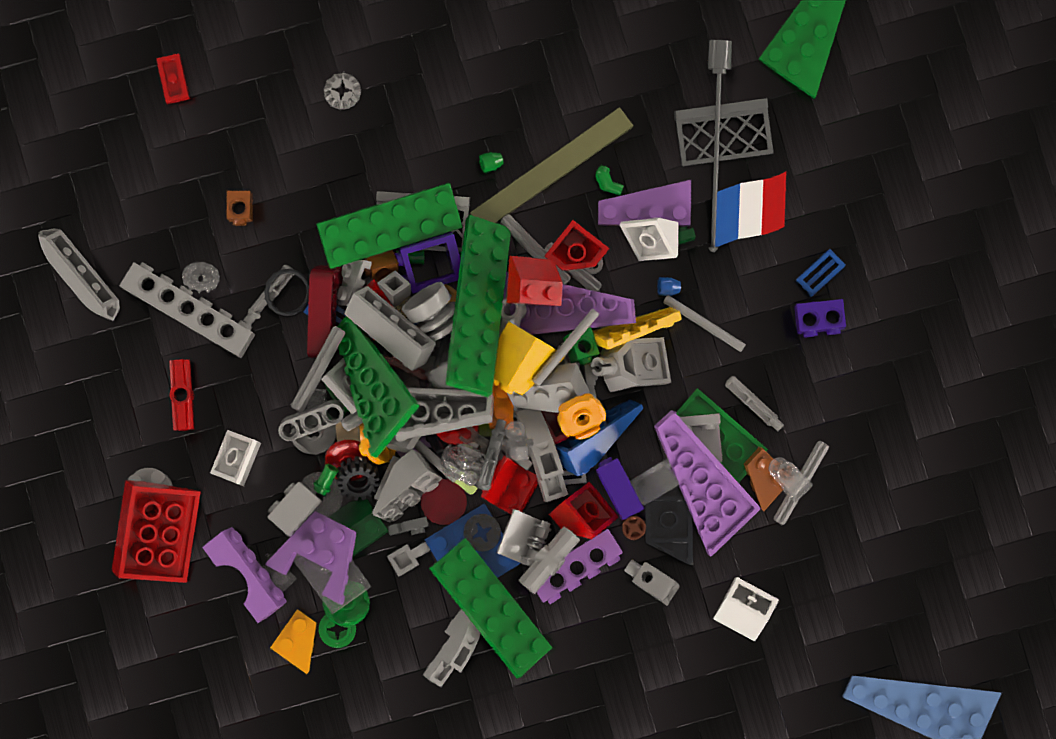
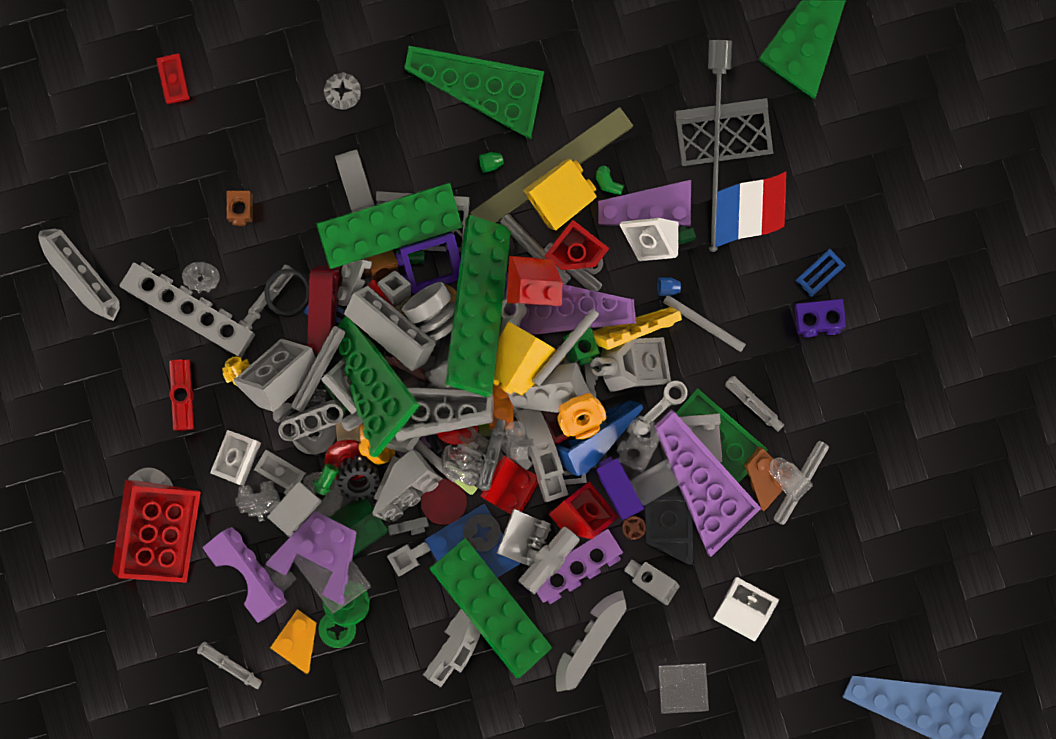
none -> light grey piece [197,642,262,689]
none -> yellow gear [222,356,250,385]
none -> light grey slope [233,338,316,411]
none -> clear hips [235,481,281,522]
none -> light grey plate [254,450,306,489]
none -> light grey slope [273,402,295,423]
none -> light grey beam [335,149,374,212]
none -> green wing [405,46,544,140]
none -> yellow slope [523,158,597,230]
none -> light grey brick [556,591,627,691]
none -> clear brick [616,415,660,473]
none -> white piece [632,381,687,435]
none -> clear tile [658,663,709,713]

